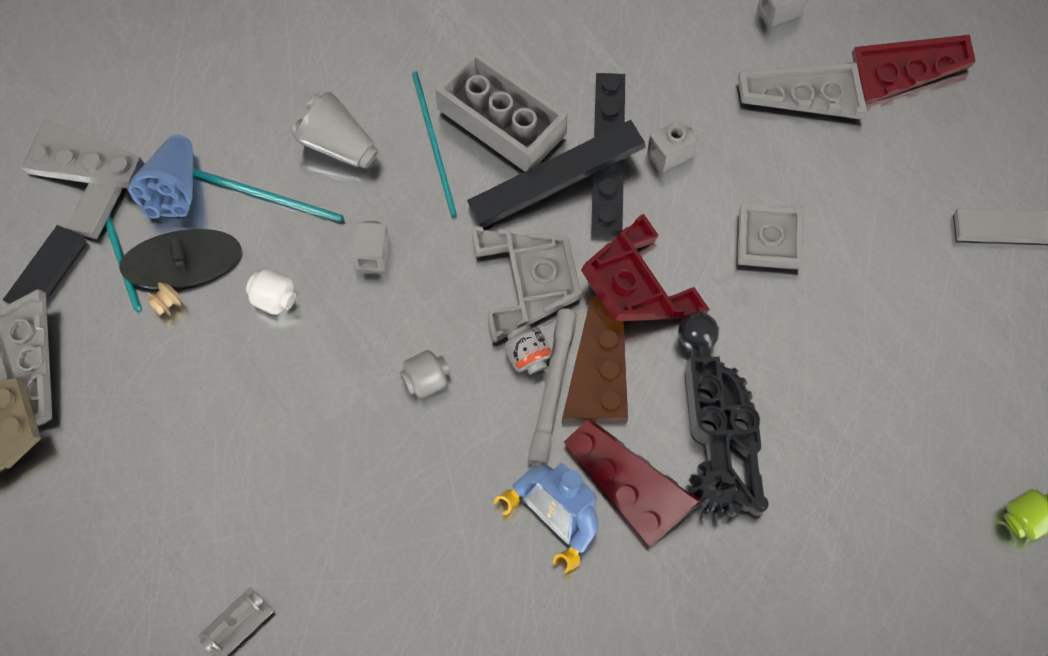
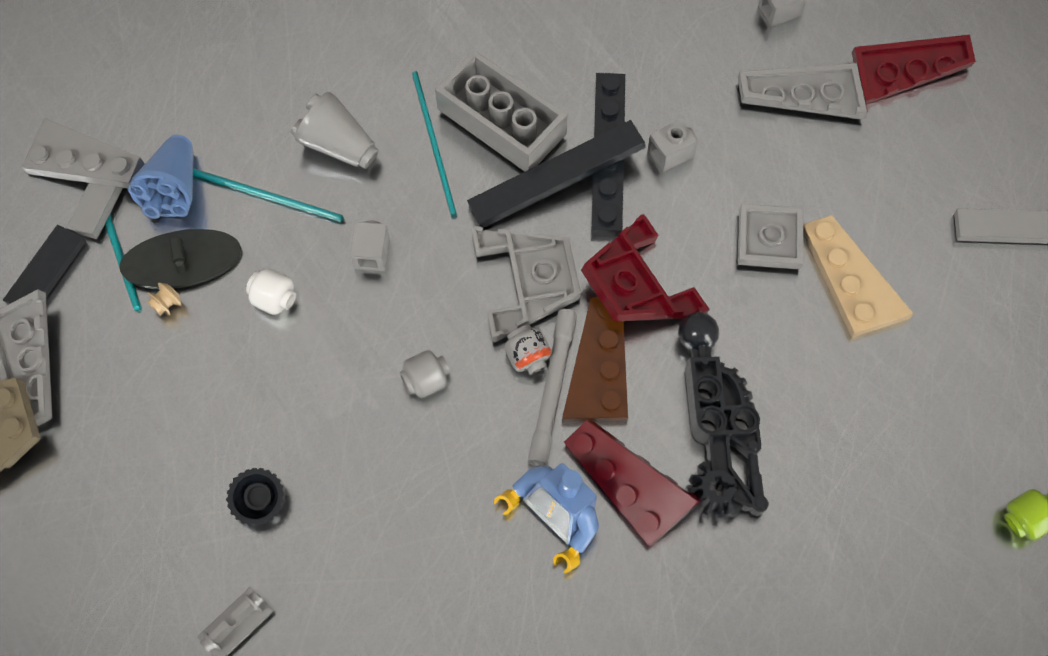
none -> black hat [226,468,286,526]
none -> tan wing [803,215,913,337]

